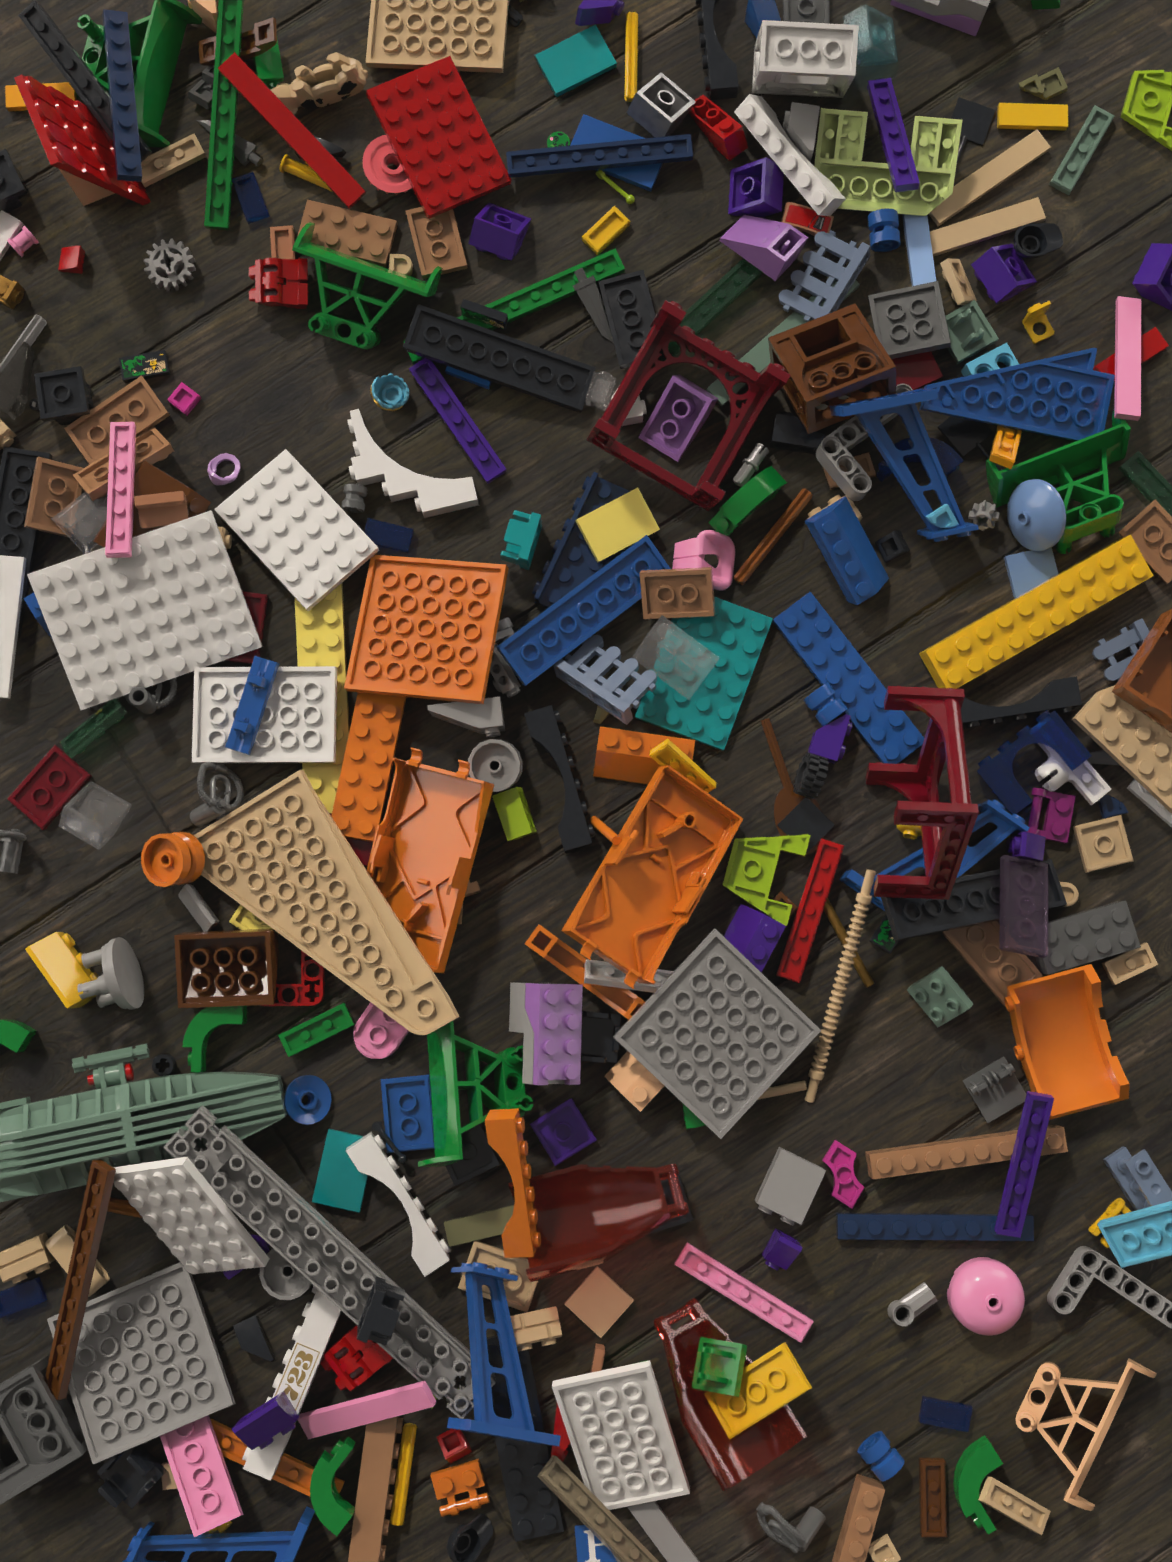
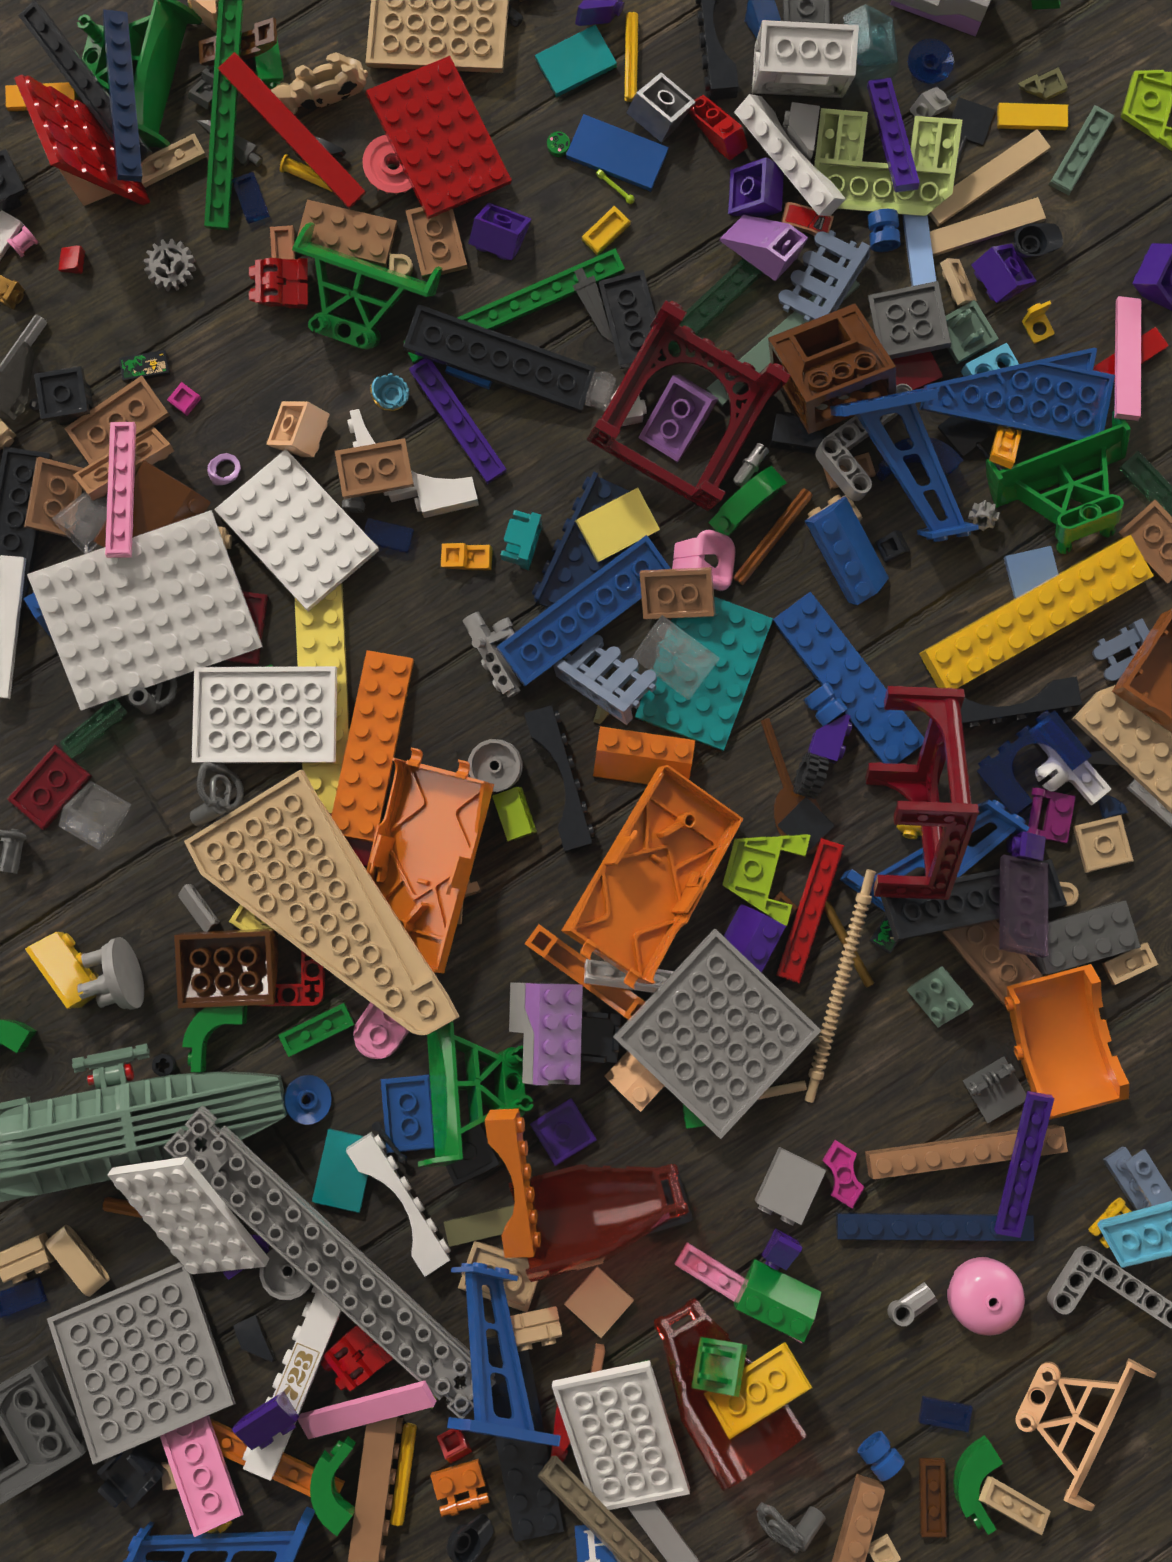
reddish brown plate [45,1159,116,1400] -> none
nougat panel [134,491,189,529] -> none
orange wheel [141,832,205,887] -> none
blue hinge [225,656,279,755] -> none
orange plate [344,555,509,704] -> none
black panel [357,1276,405,1345] -> none
light grey slope [427,697,505,737] -> none
black tile [460,299,509,330] -> none
dark blue plate [506,134,693,178] -> none
orange bar [589,816,621,845] -> none
yellow tile [649,739,717,793] -> none
medium azure tile [925,504,959,528] -> none
medium blue dish [1007,479,1066,551] -> none
none -> light nougat slope [266,401,330,457]
none -> medium nougat plate [335,438,414,499]
none -> light orange slope [441,543,492,570]
none -> green slope [733,1259,821,1343]
none -> clear blue dish [908,39,954,84]
none -> light grey bracket [910,87,952,117]

